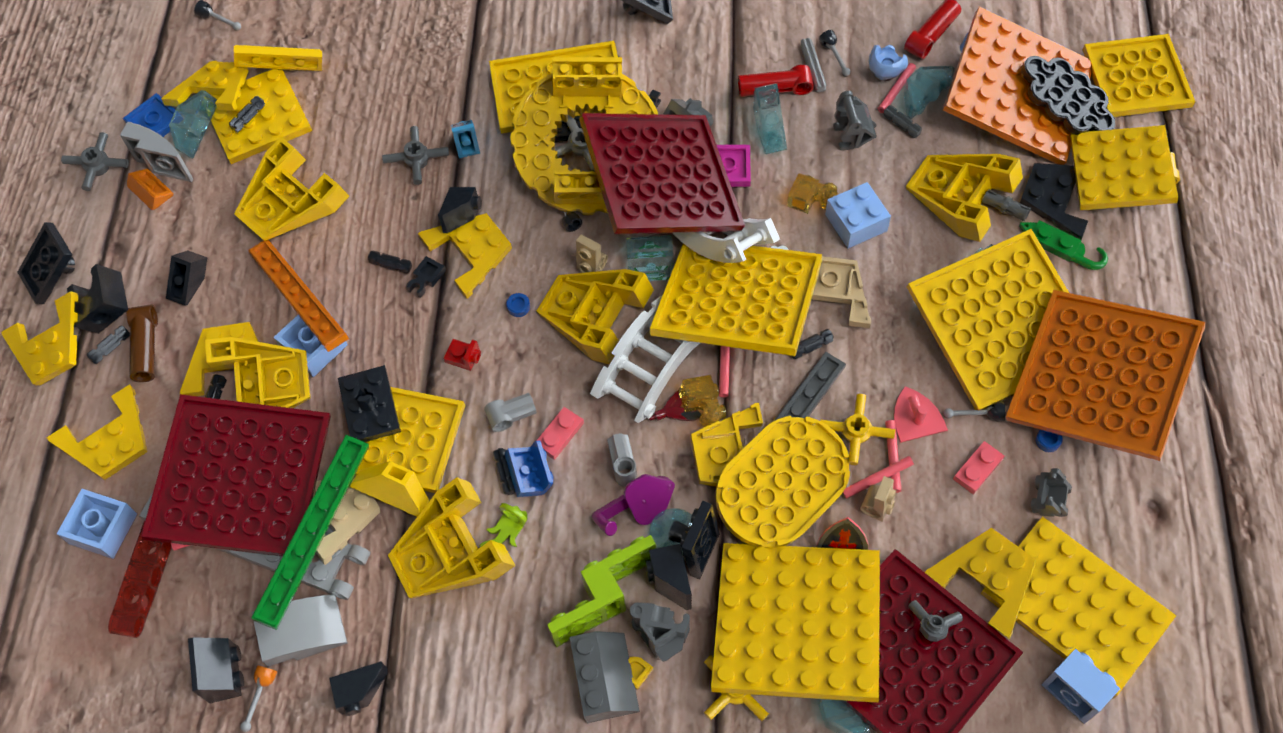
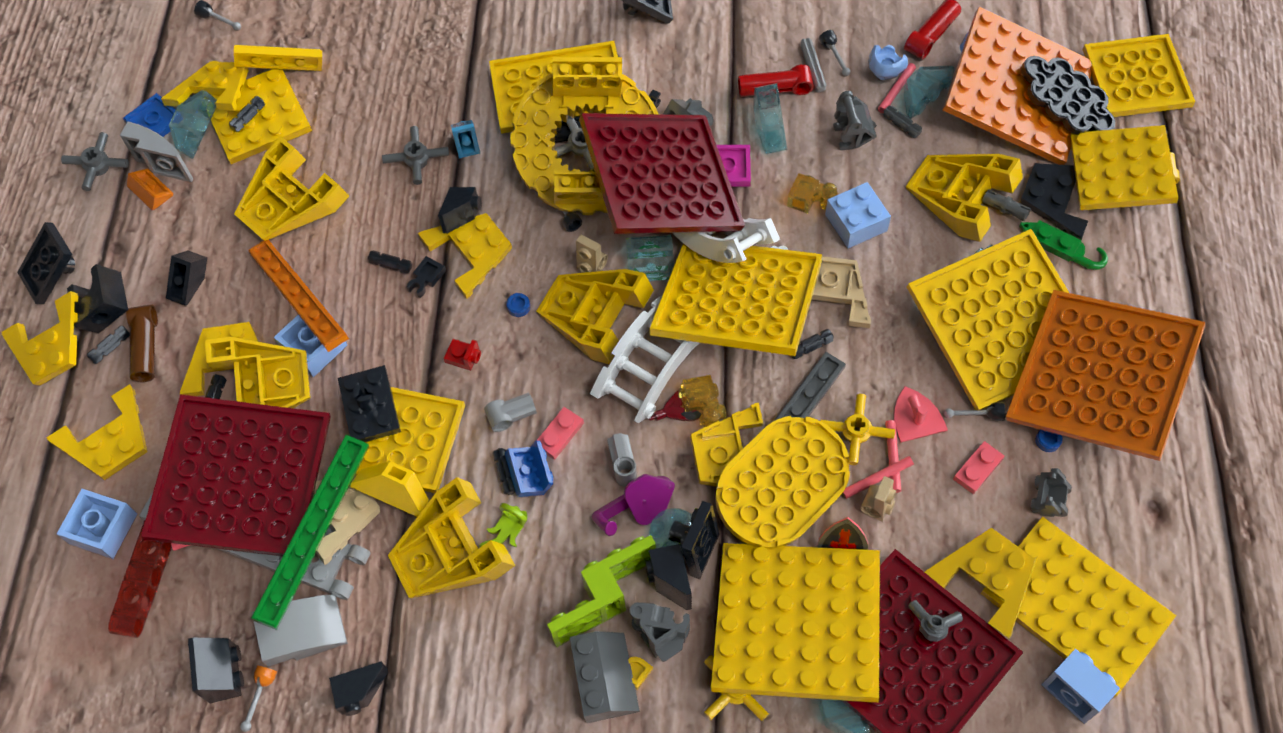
coral piece [719,346,730,397] -> none

